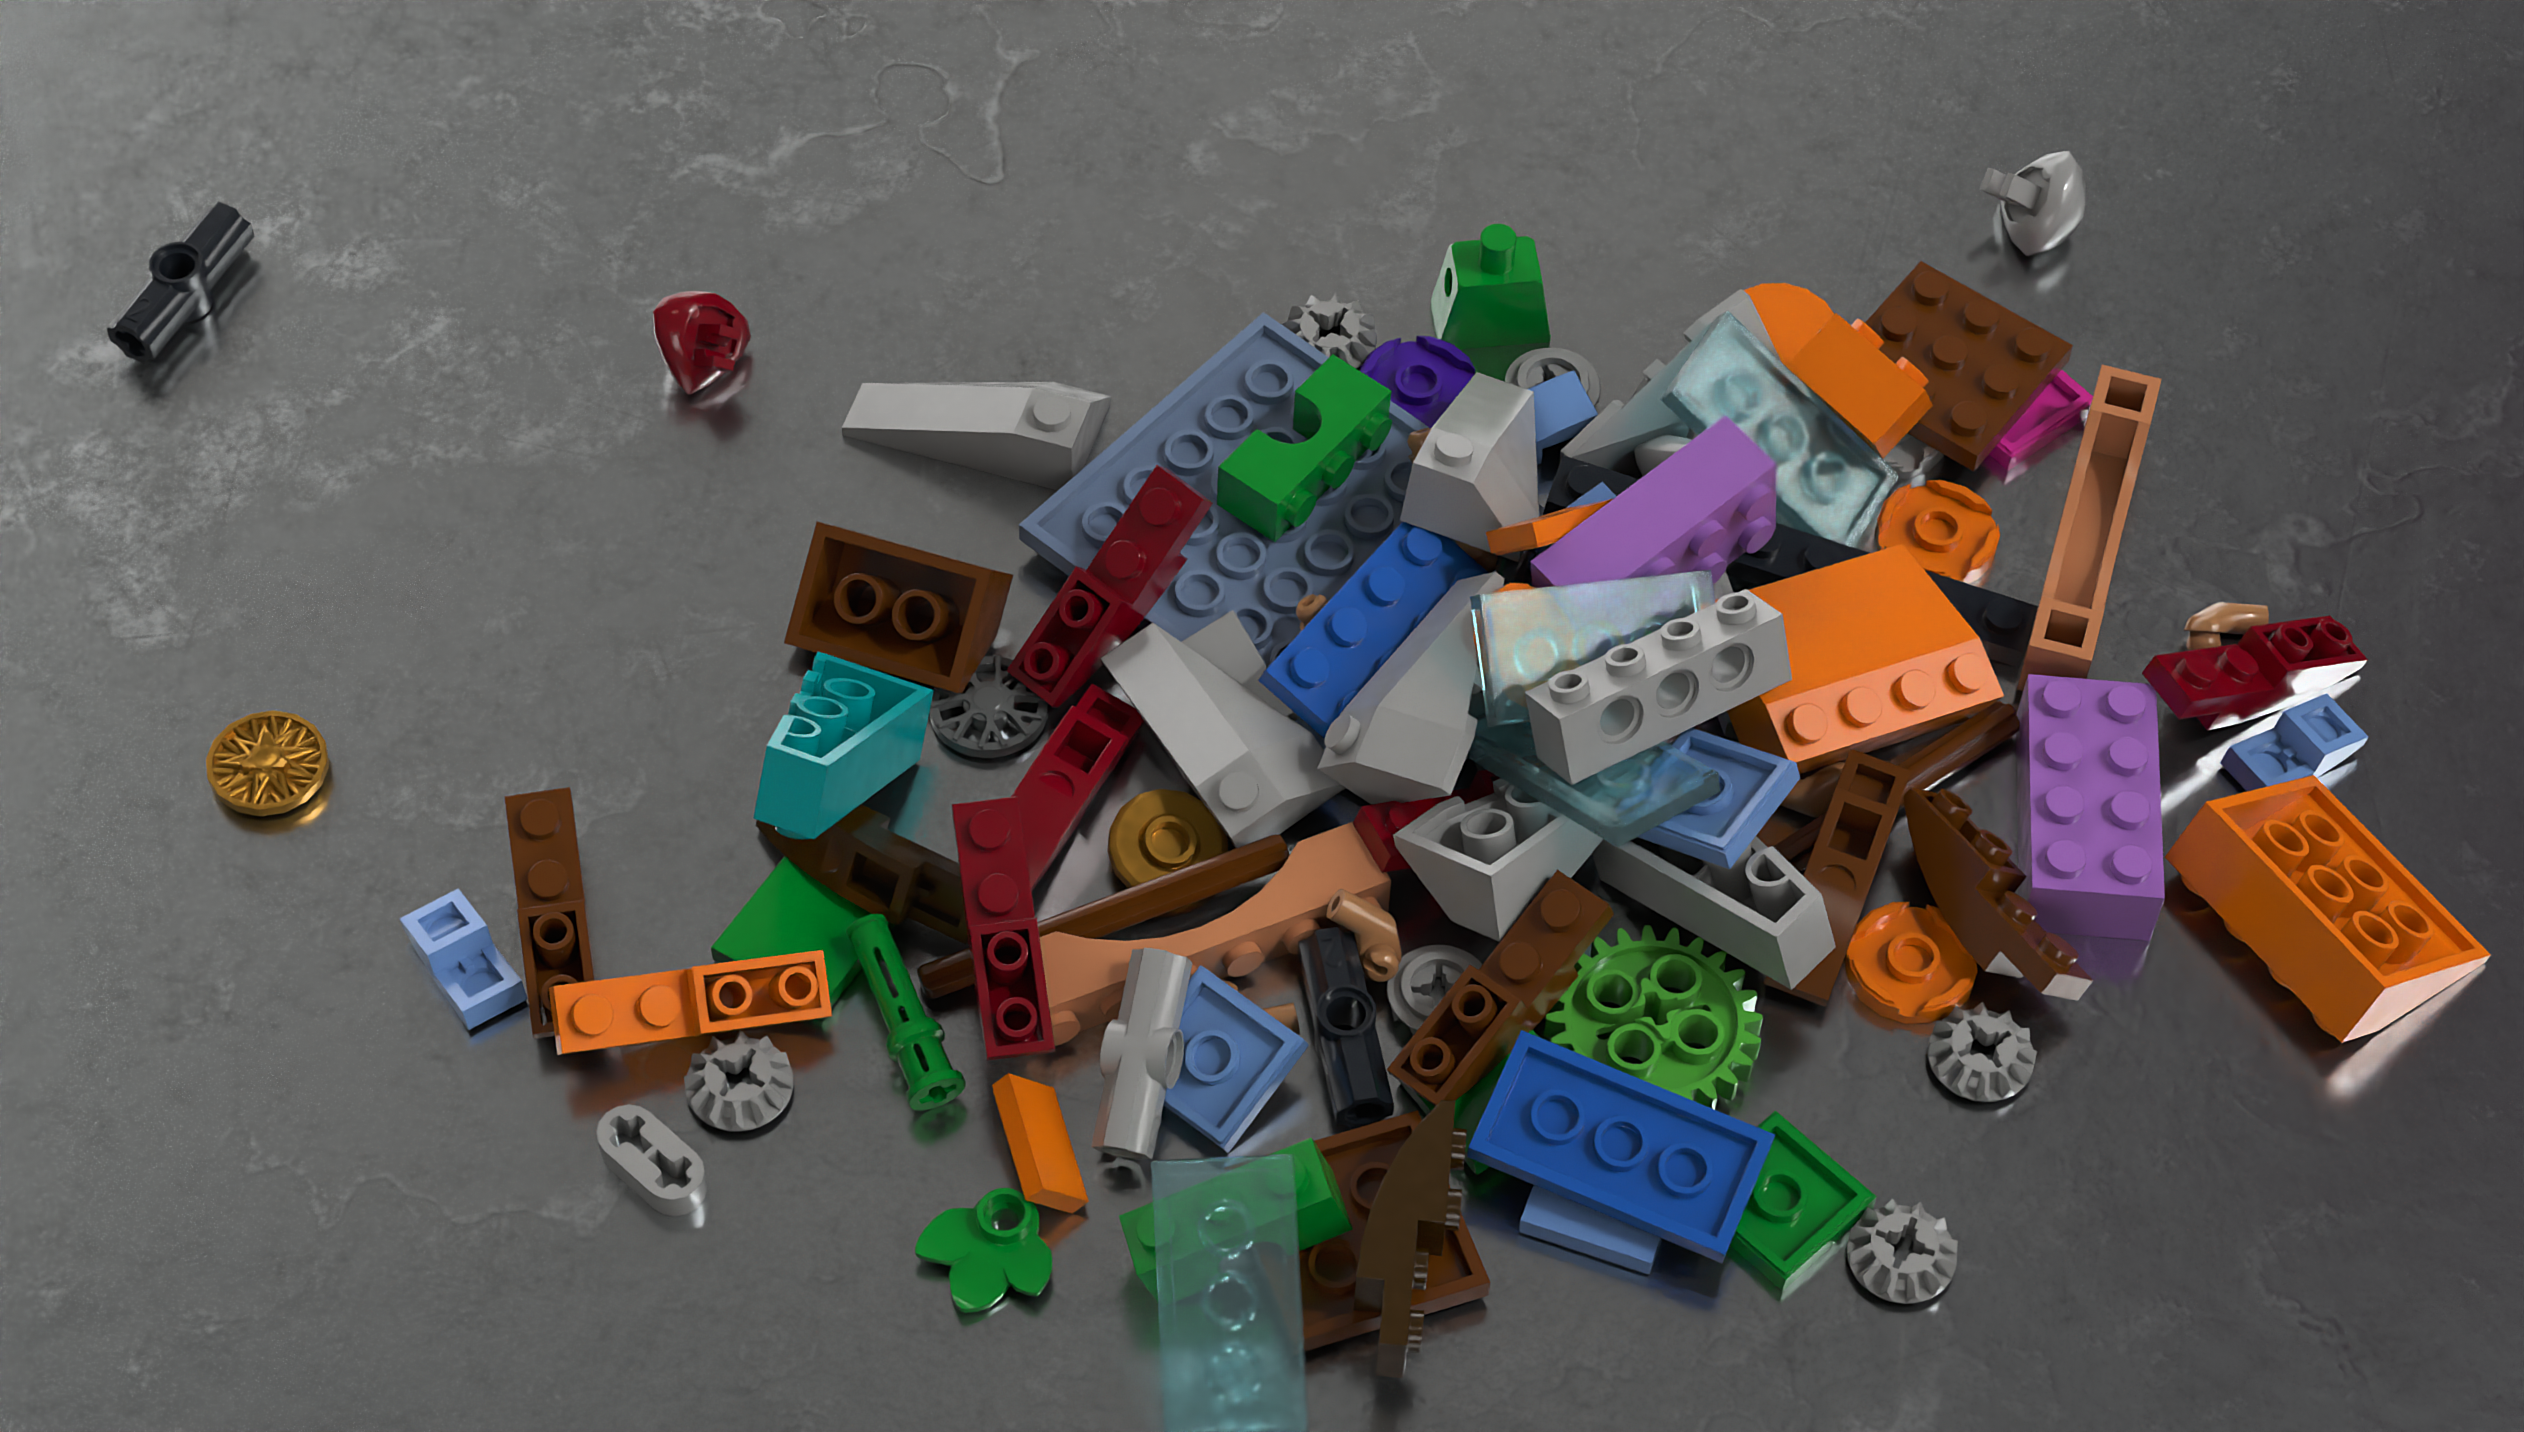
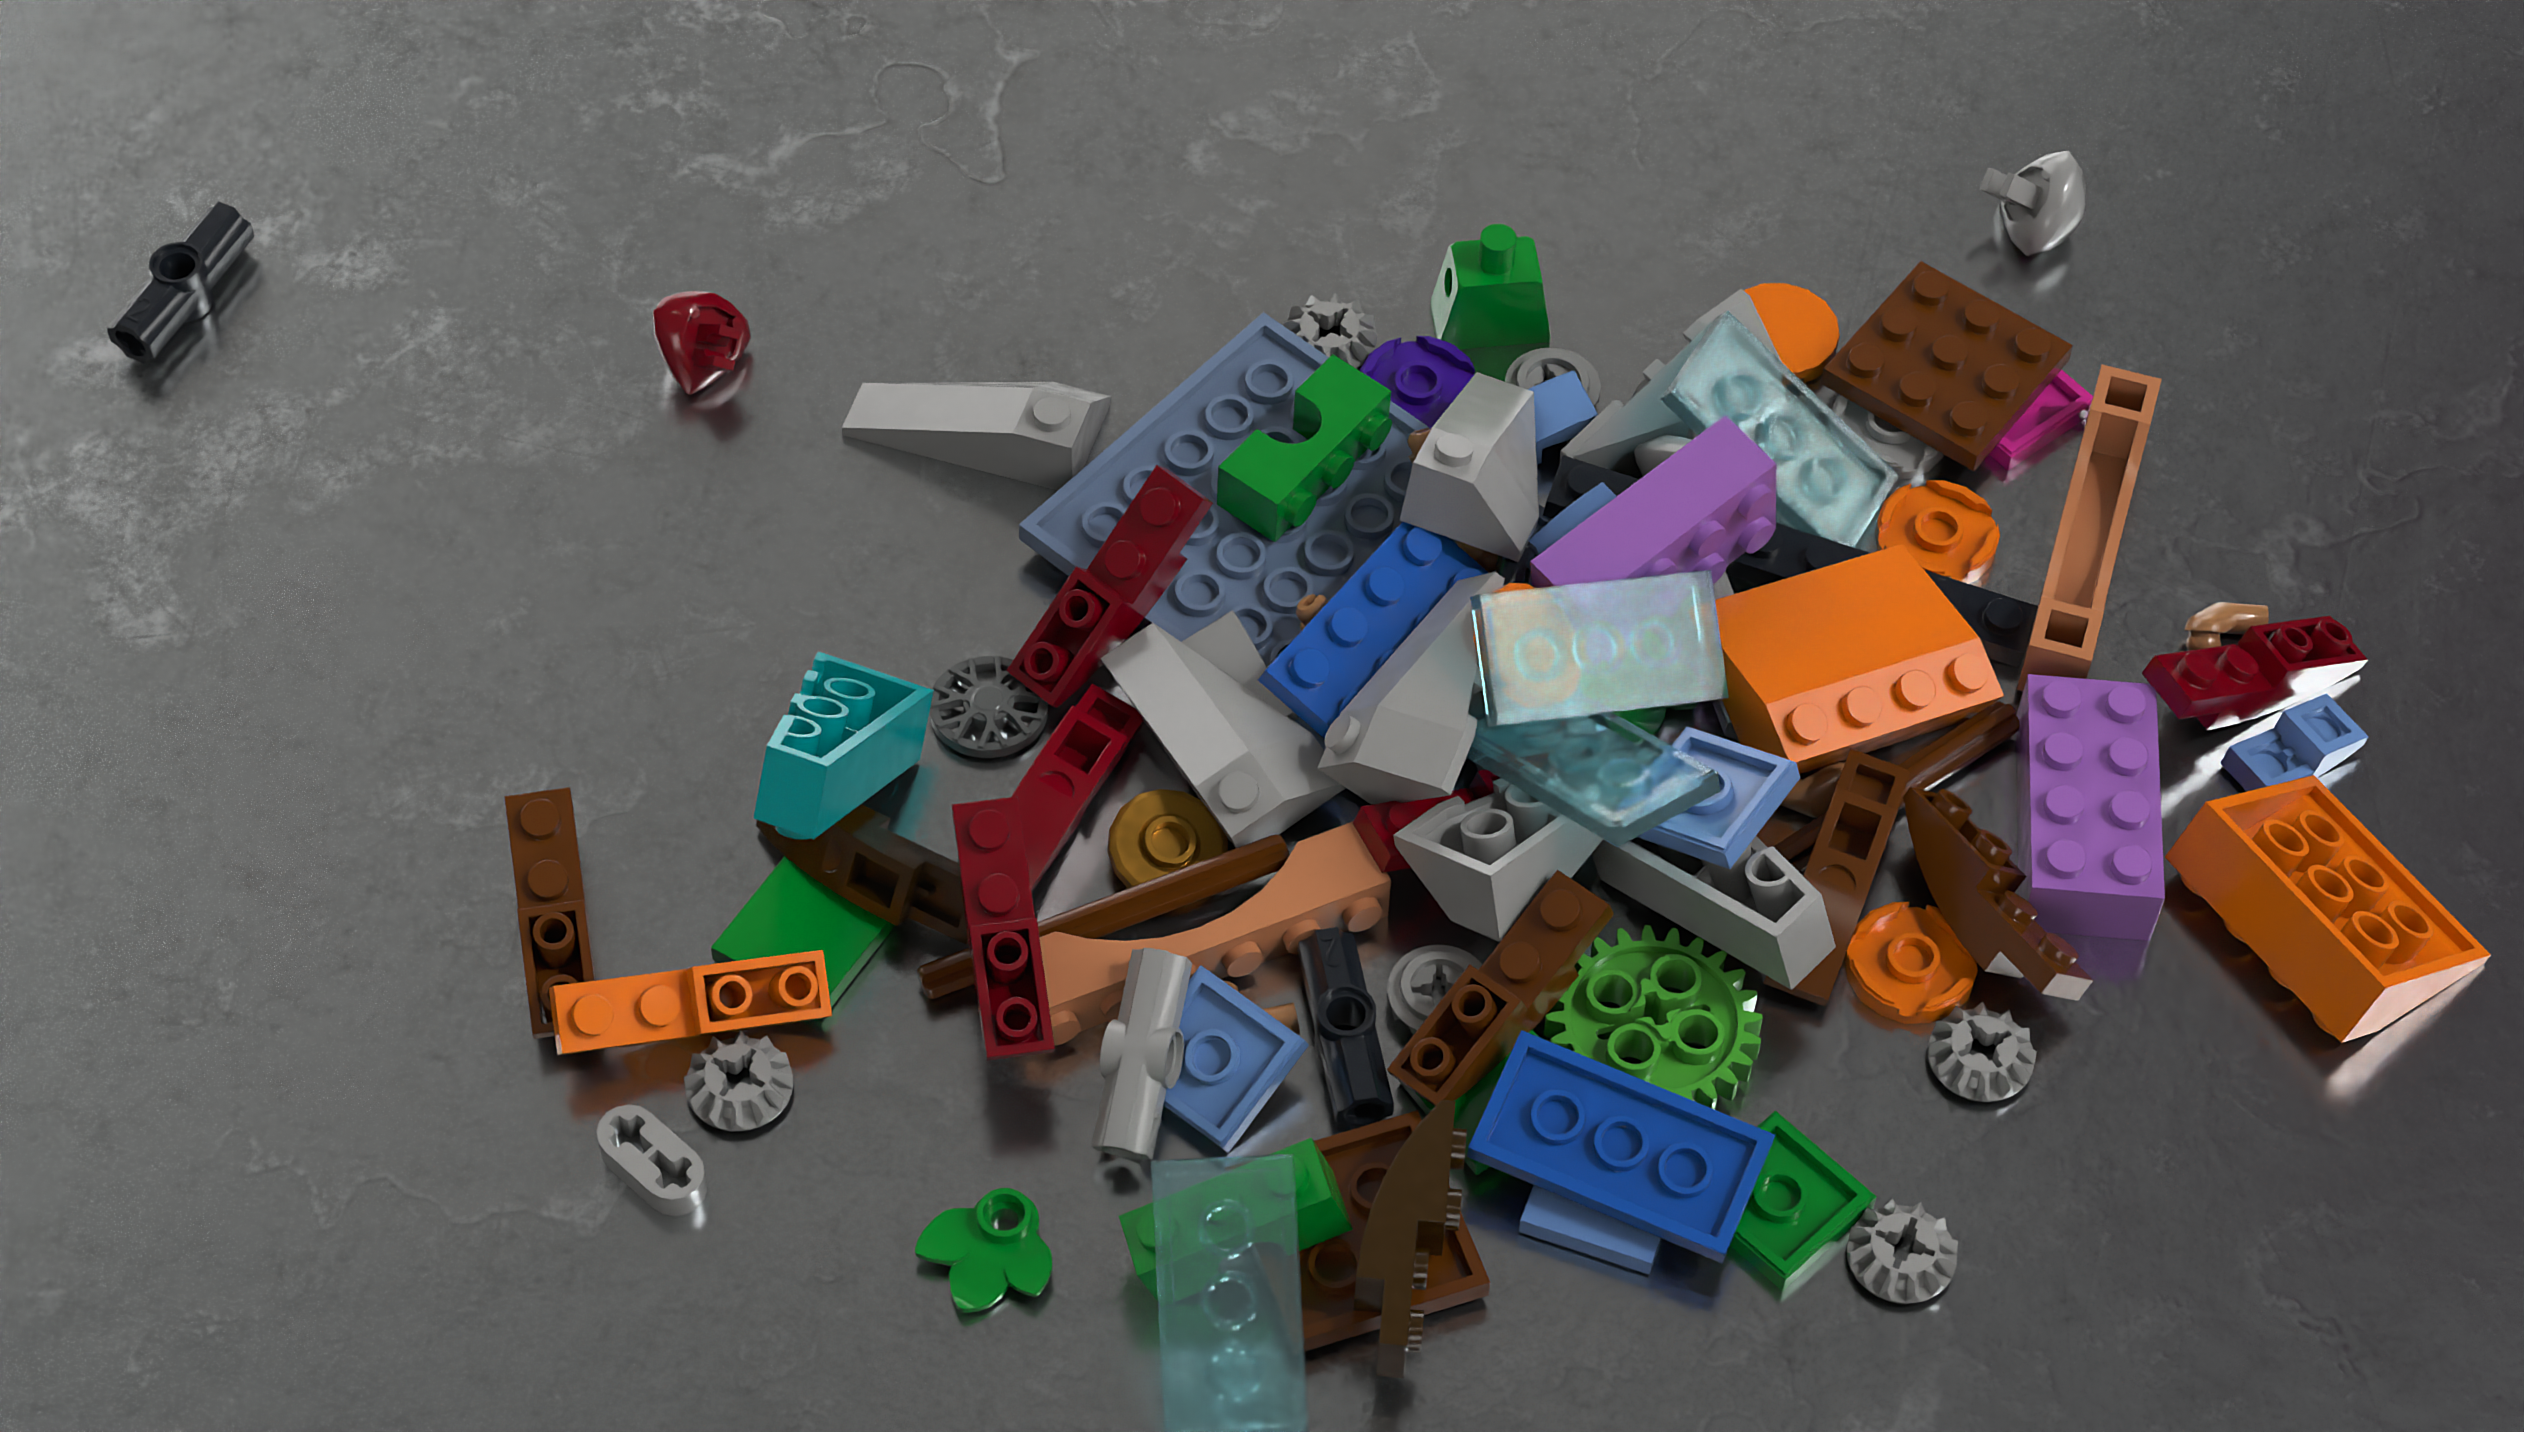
pearl gold wheel [206,710,329,816] -> none
medium blue slope [400,888,528,1030] -> none
reddish brown slope [784,521,1013,693] -> none
green pin [846,914,966,1111] -> none
orange tile [992,1073,1089,1214] -> none
medium nougat arm [1326,889,1401,982] -> none
orange tile [1486,499,1613,556] -> none
light grey brick [1525,589,1792,785] -> none
orange brick [1786,313,1933,459] -> none

